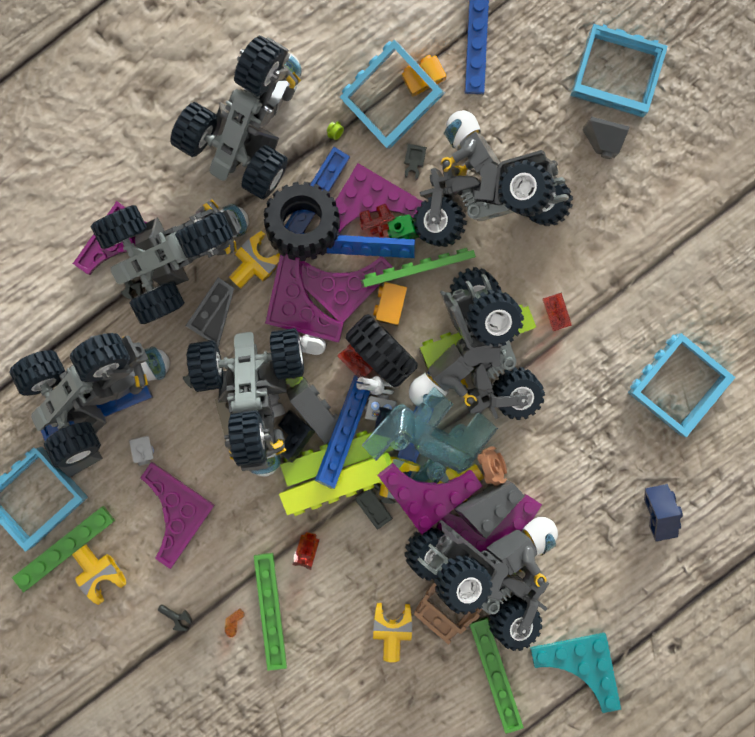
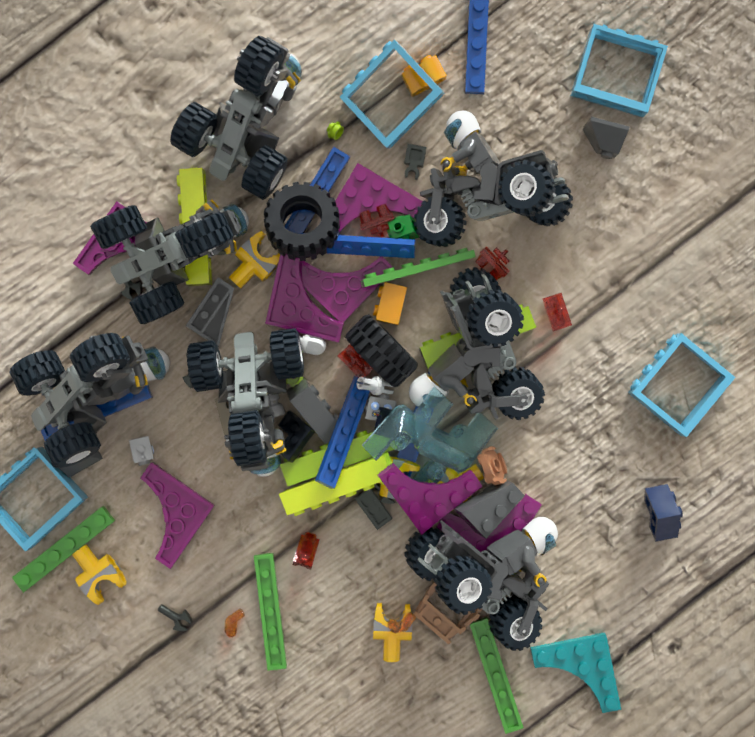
none -> neon yellow brick [176,168,213,286]
none -> clear orange arm [388,612,417,633]
none -> clear red hips [475,246,510,280]

